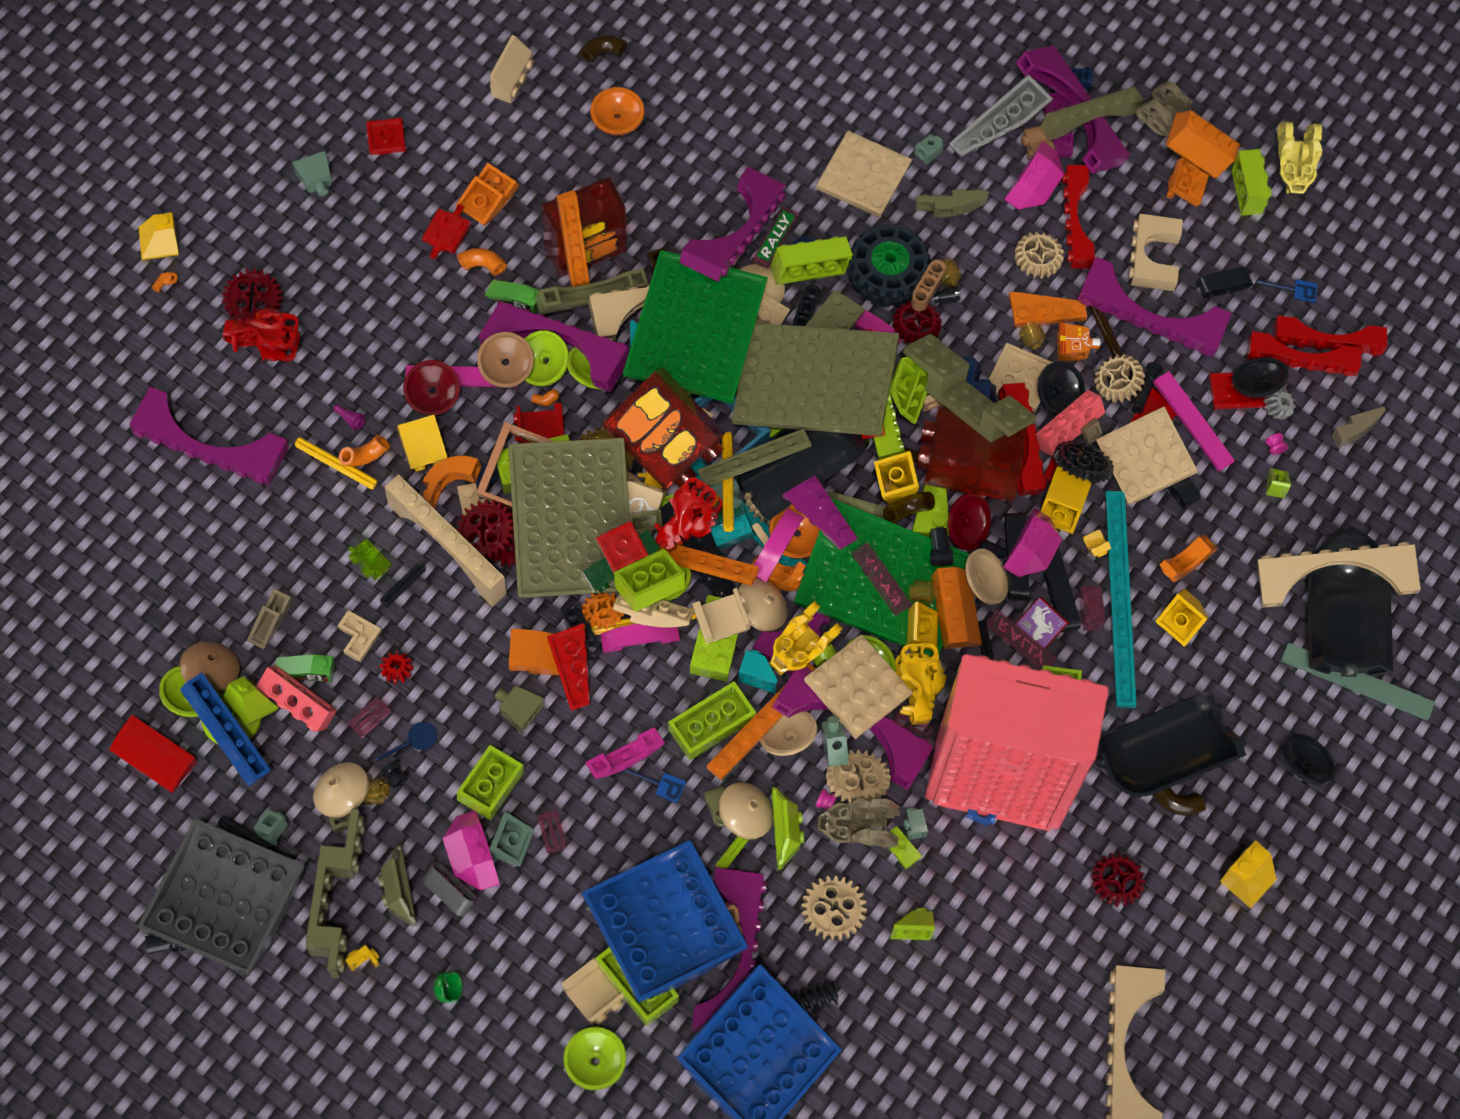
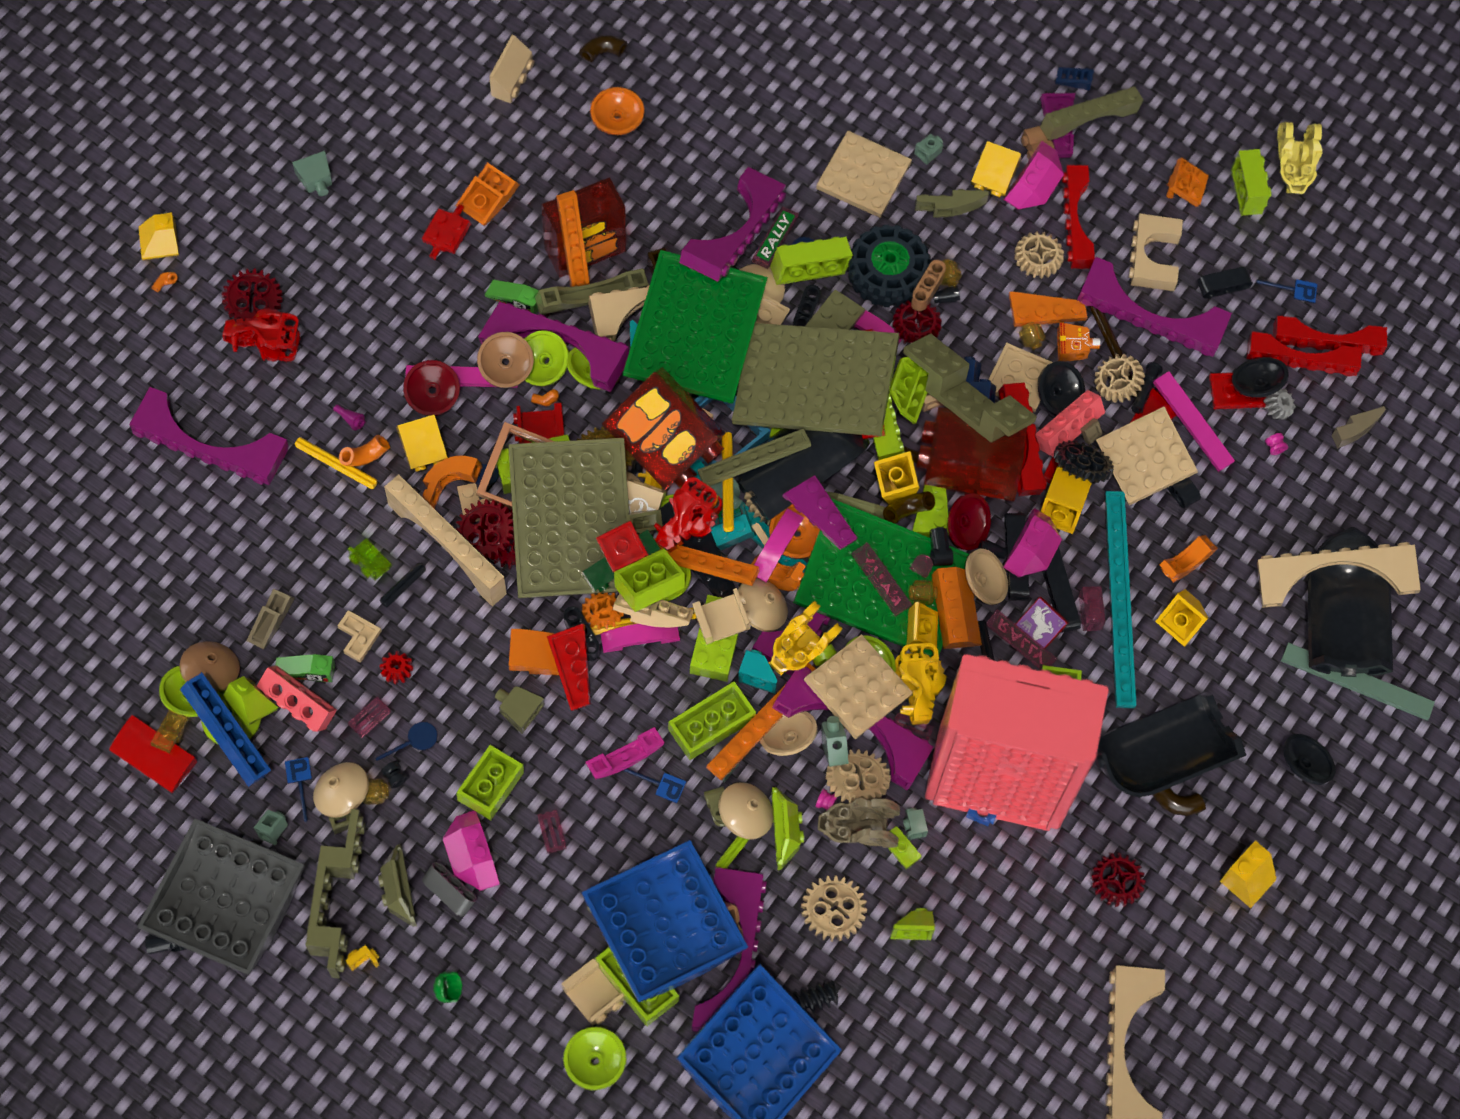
black axle [217,815,271,850] -> none
red tile [366,118,406,155] -> none
orange cylinder [457,248,507,276] -> none
sand green slope [490,812,534,866] -> none
light grey wedge [949,75,1053,157] -> none
magenta arch [1016,46,1130,173] -> none
yellow bracket [1083,530,1111,557] -> none
dark tan animal [1136,81,1193,136] -> none
orange slope [1166,110,1240,178] -> none
lime slope [1265,468,1291,498] -> none
none -> clear yellow slope [151,709,188,753]
none -> piece [285,757,312,822]
none -> clear pink tile [909,555,933,578]
none -> yellow slope [971,141,1022,198]

